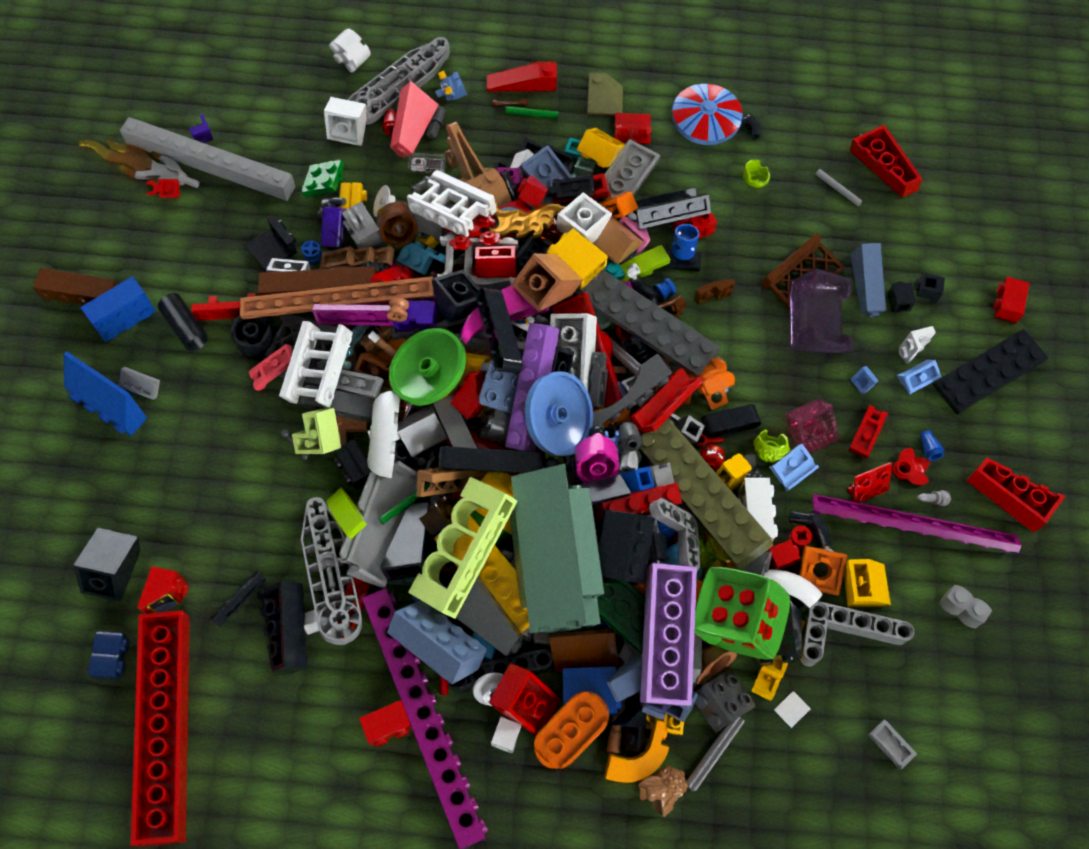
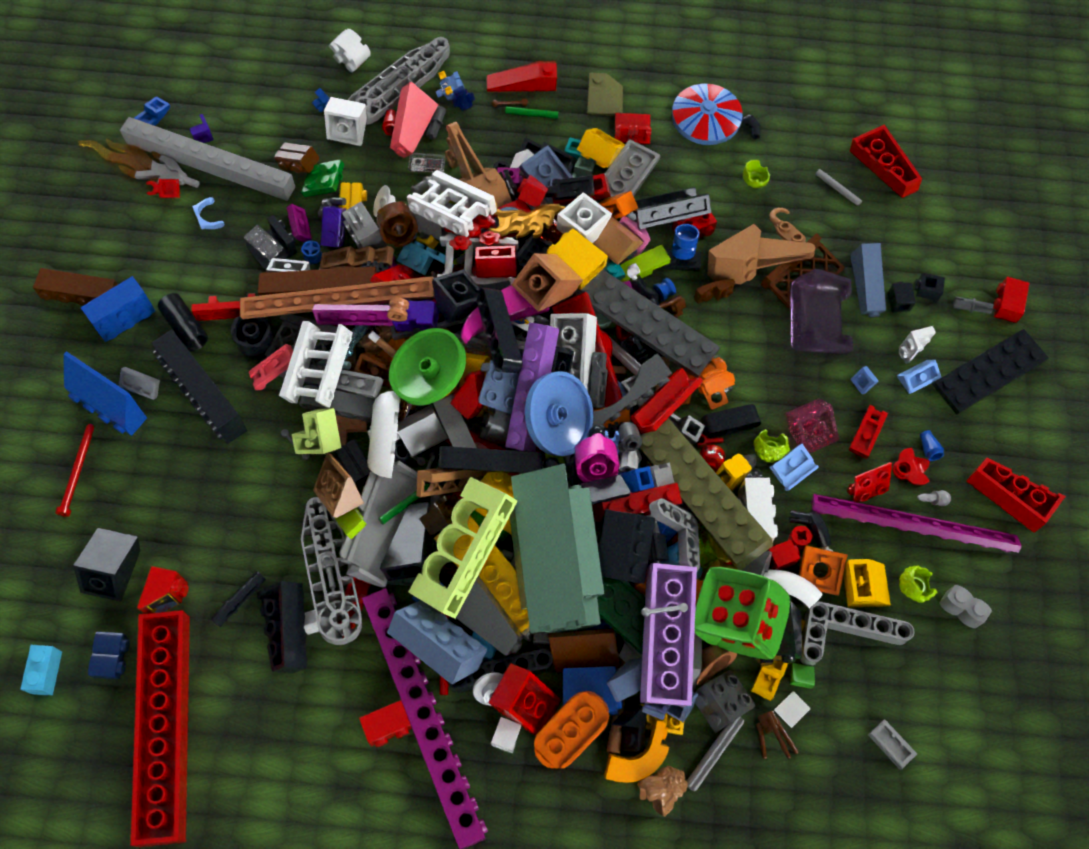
none -> medium azure brick [21,645,62,695]
none -> red bar [55,424,94,517]
none -> blue slope [134,96,170,126]
none -> black brick [152,330,248,444]
none -> light blue cap [192,197,225,230]
none -> clear slope [244,225,284,261]
none -> reddish brown brick [274,143,319,173]
none -> magenta plate [286,204,312,242]
none -> blue tile [312,88,330,113]
none -> medium nougat slope [313,453,364,518]
none -> clear blue gear [452,89,475,111]
none -> light grey hinge [641,603,688,617]
none -> medium nougat slope [707,208,815,284]
none -> reddish brown plant [756,711,798,759]
none -> bright green slope [790,663,815,689]
none -> lime hair [899,565,938,603]
none -> dark grey axle [953,296,993,314]

